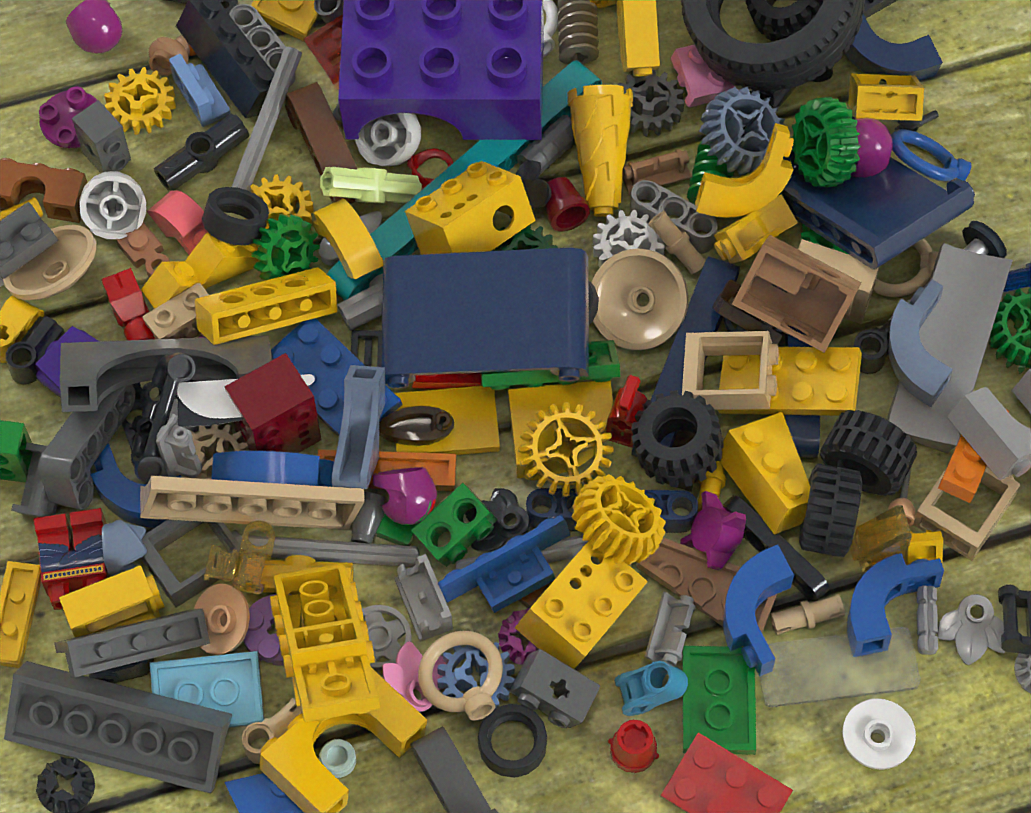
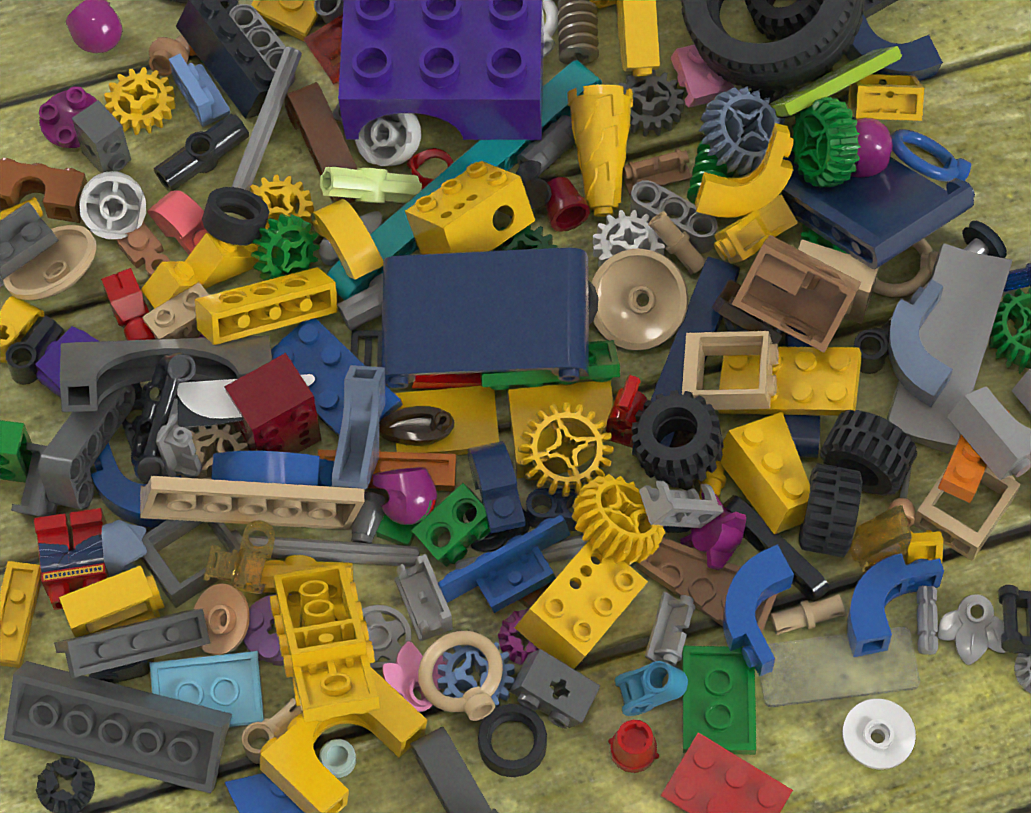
black hand [894,110,939,132] -> none
none -> dark blue arch [468,441,525,533]
none -> light grey hinge [639,481,724,528]
none -> lime tile [769,46,902,117]

